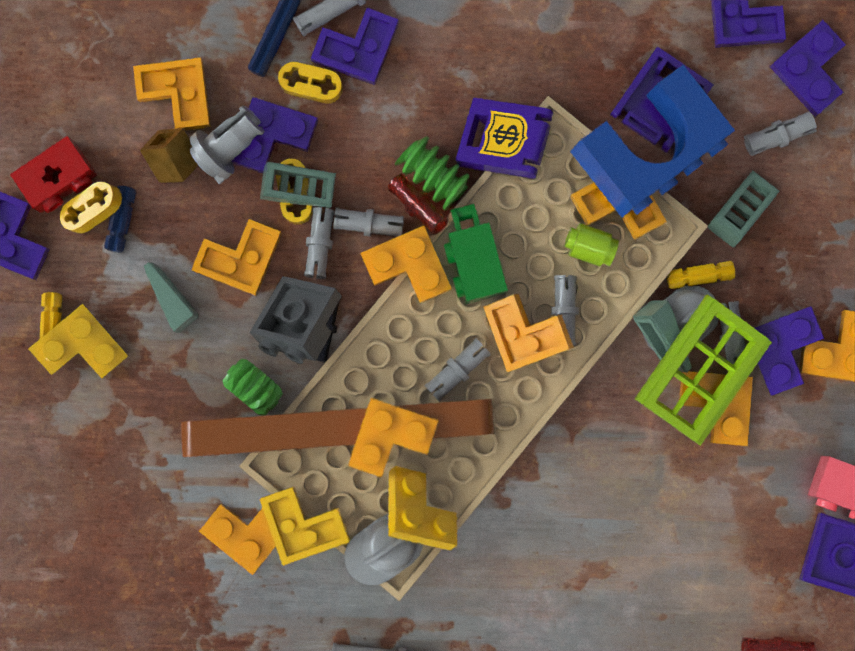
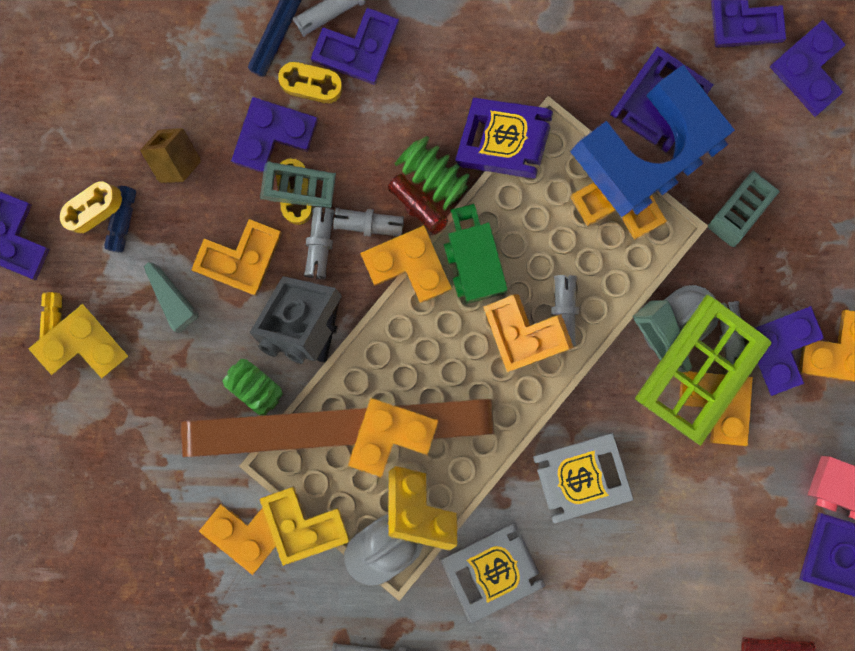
red brick [10,136,97,213] -> none
light orange plate [133,57,211,130] -> none
light grey piece [190,105,265,184] -> none
light grey pin [425,338,491,402] -> none
lime brick [564,223,619,267] -> none
yellow axle [667,261,736,289] -> none
light grey pin [744,112,817,156] -> none
none -> light grey container [439,523,545,624]
none -> light grey container [533,432,634,523]

